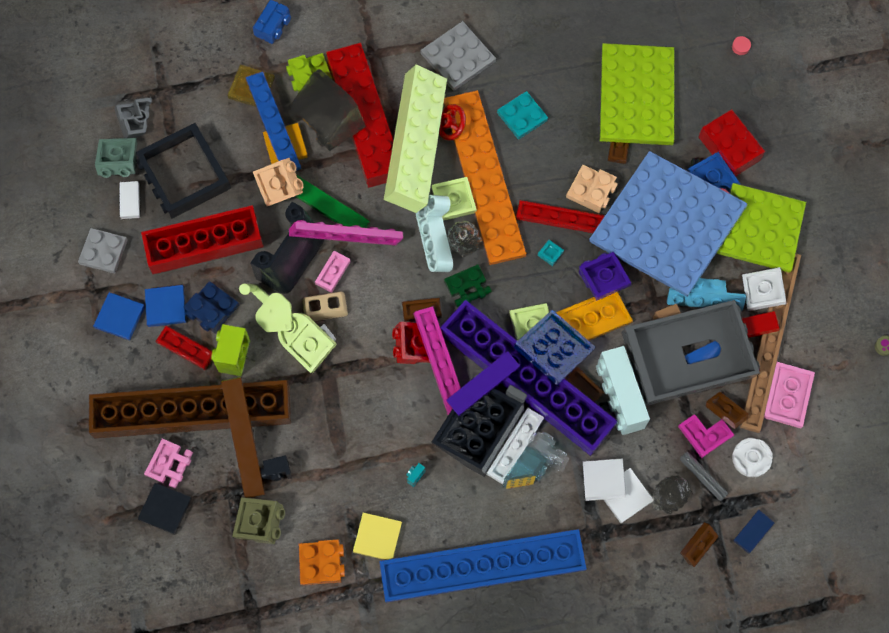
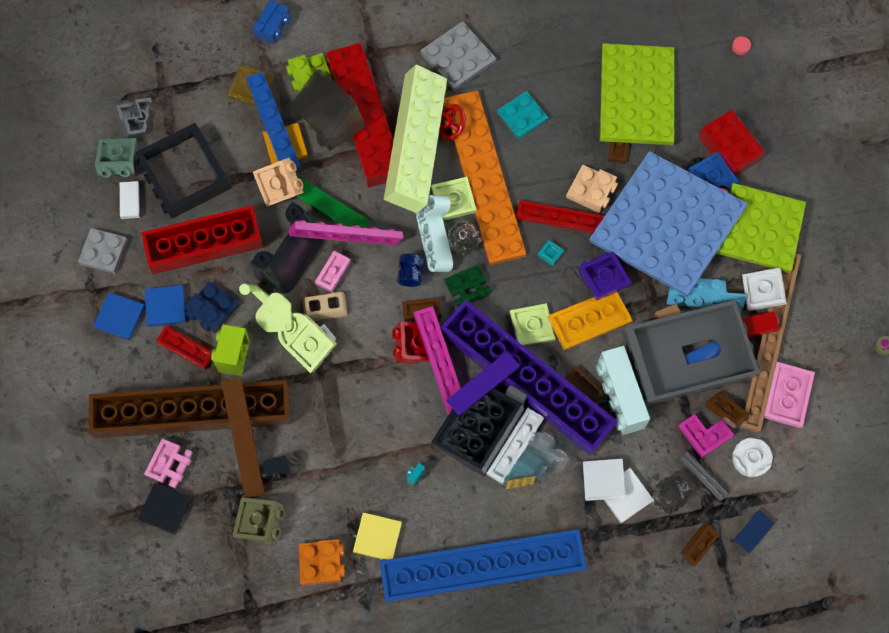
clear blue plate [514,310,596,386] -> none
none -> clear blue wheel [397,253,424,287]

